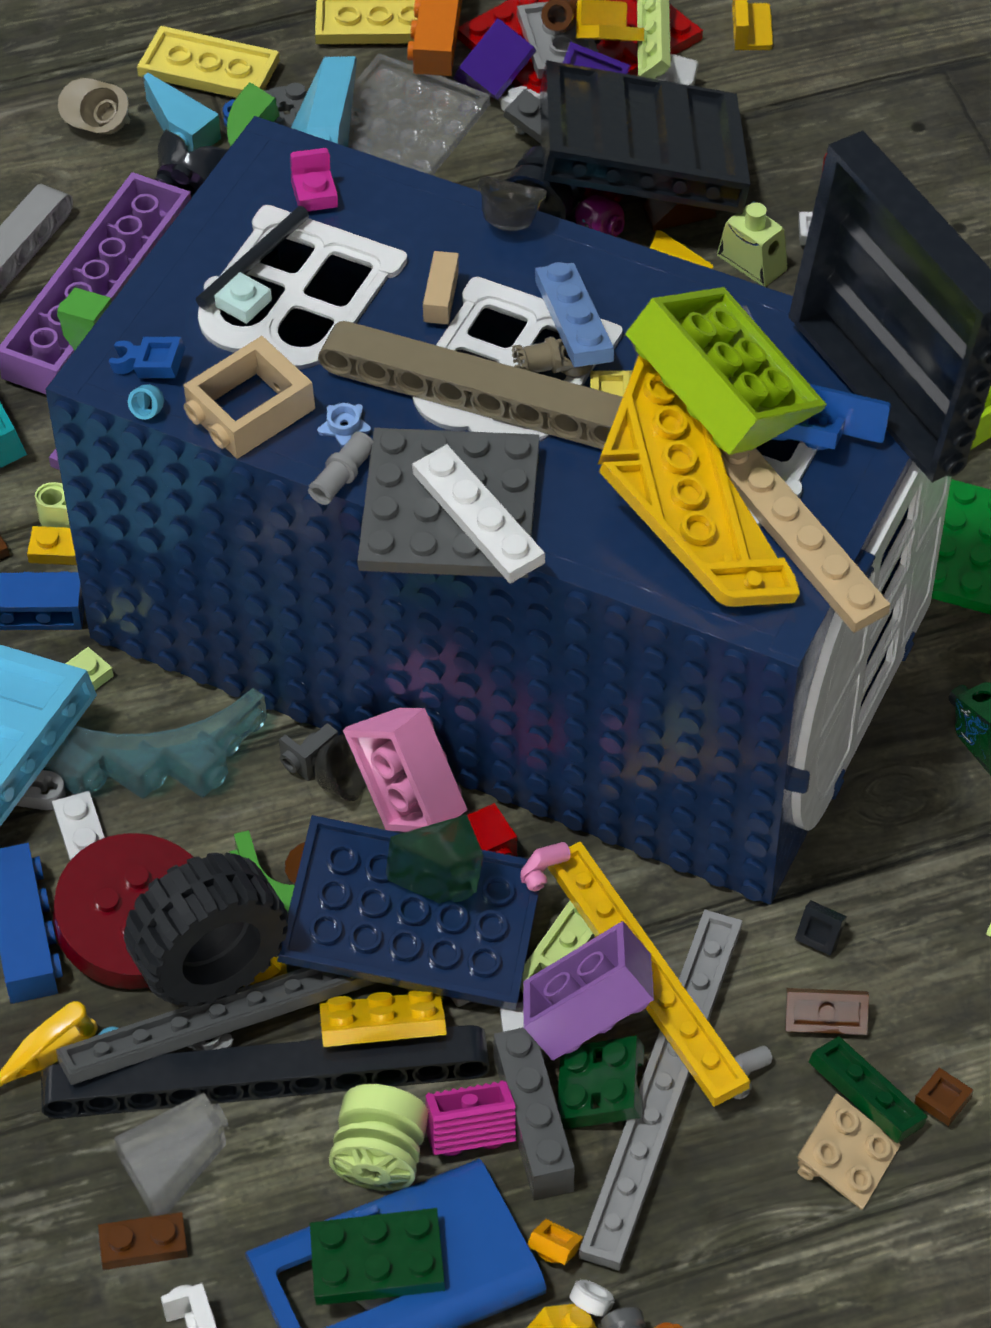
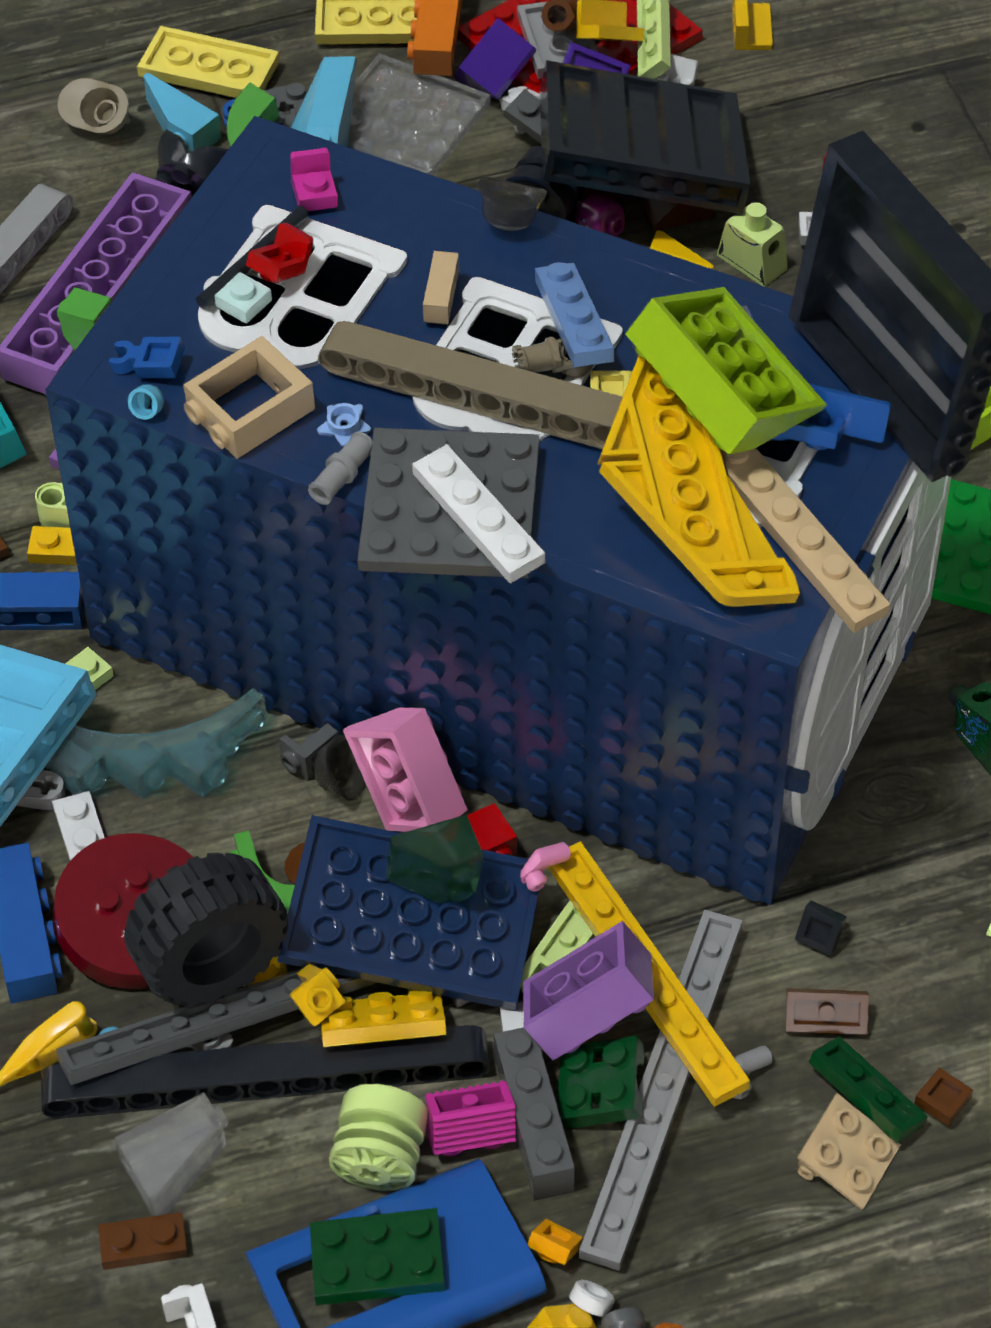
none -> red bracket [246,222,314,283]
none -> yellow bracket [290,964,346,1026]

